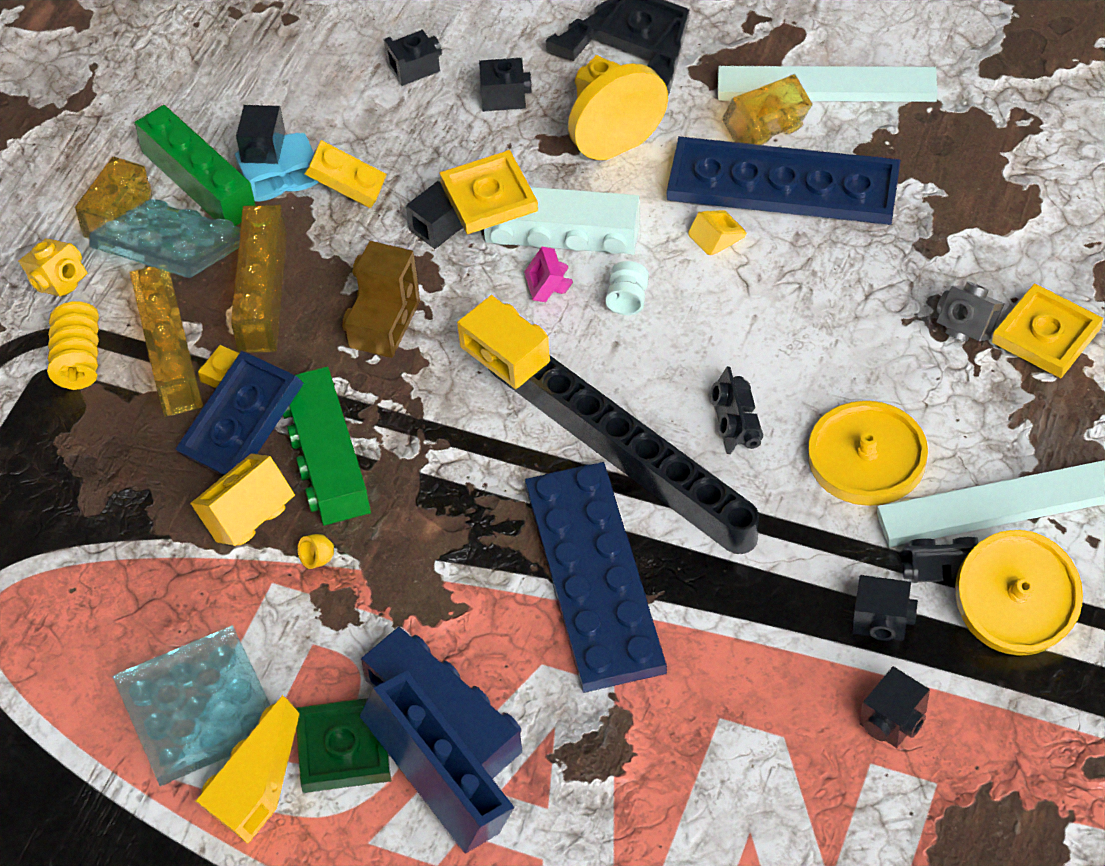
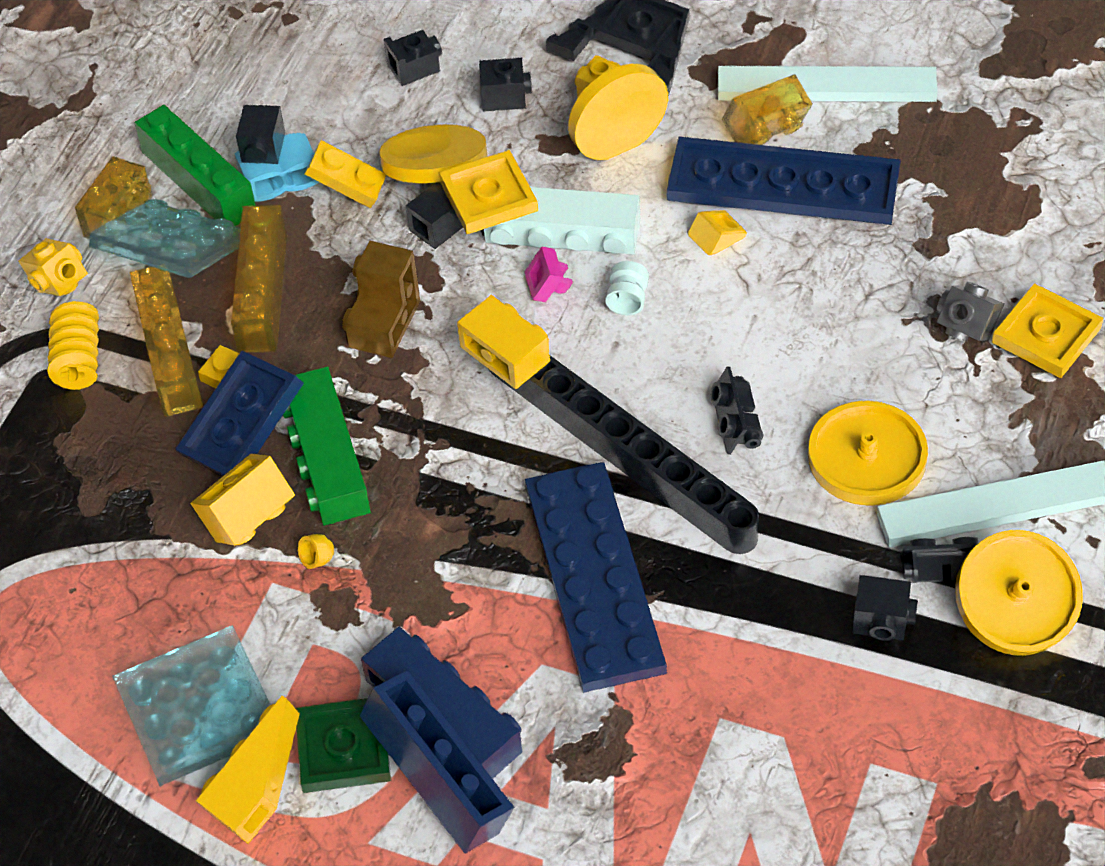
black brick [860,666,930,748] -> none
none -> yellow piece [379,124,488,183]

